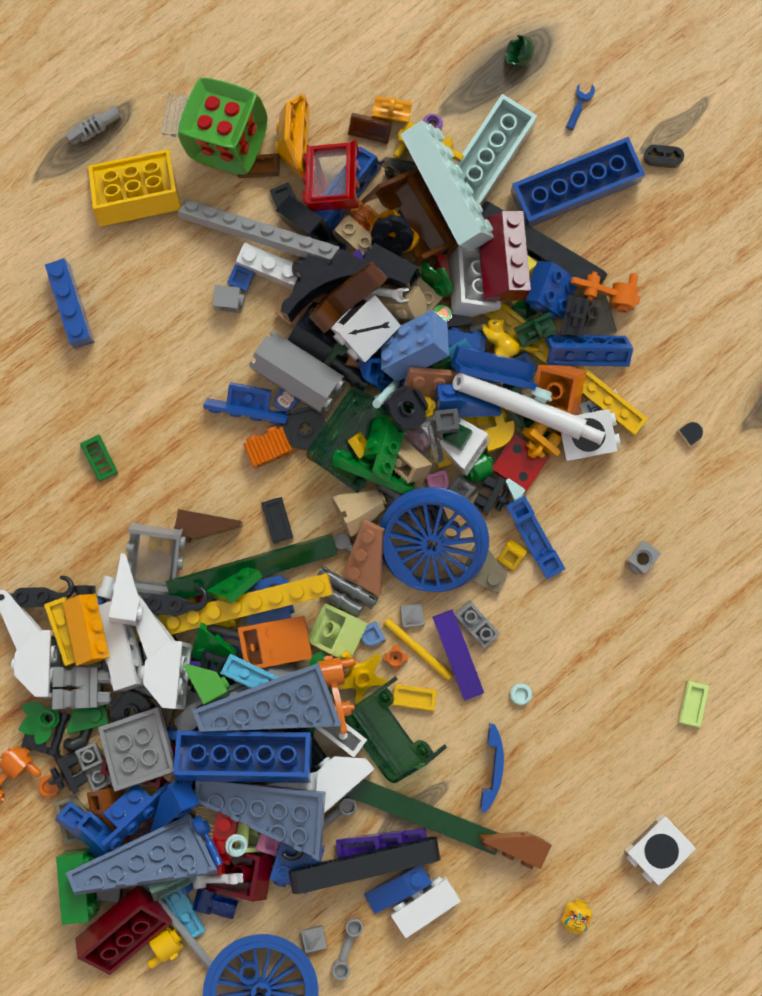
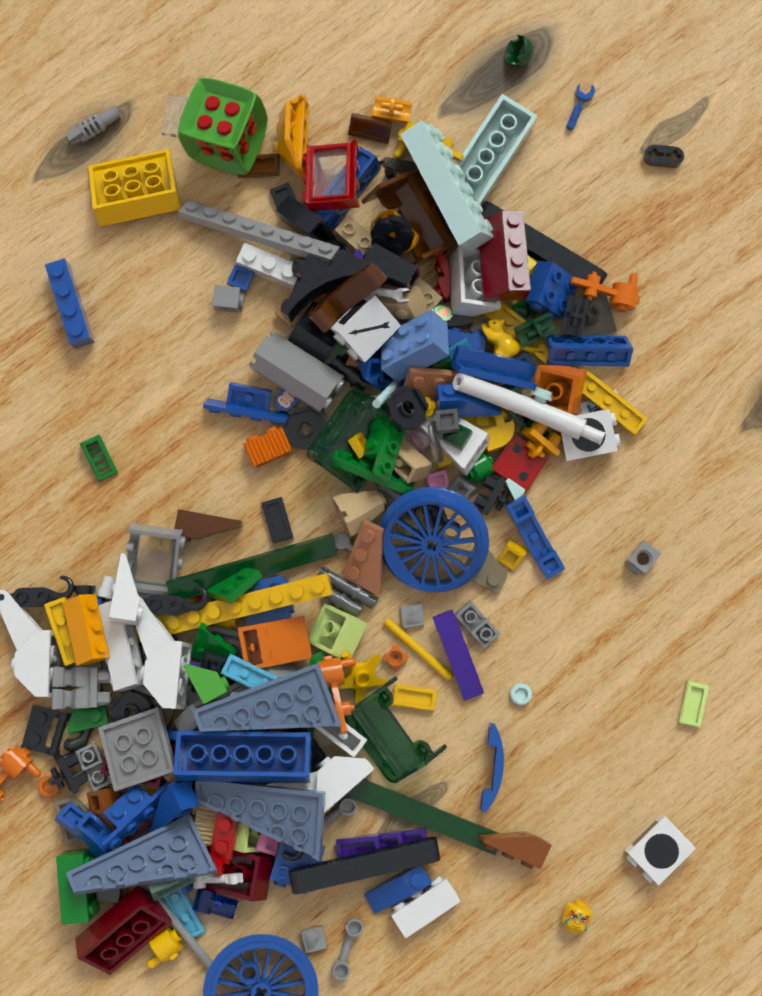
green plate [19,701,60,744] -> none
blue piece [193,815,223,867] -> none
light aqua plate [225,834,248,857] -> none
clear orange wheel [345,200,378,231] -> none
medium blue tile [361,621,386,646] -> none
green plate [420,262,453,297] -> none
medium lavender plate [423,114,443,131] -> none
blue brick [510,137,645,227] -> none
black tile [677,422,703,448] -> none

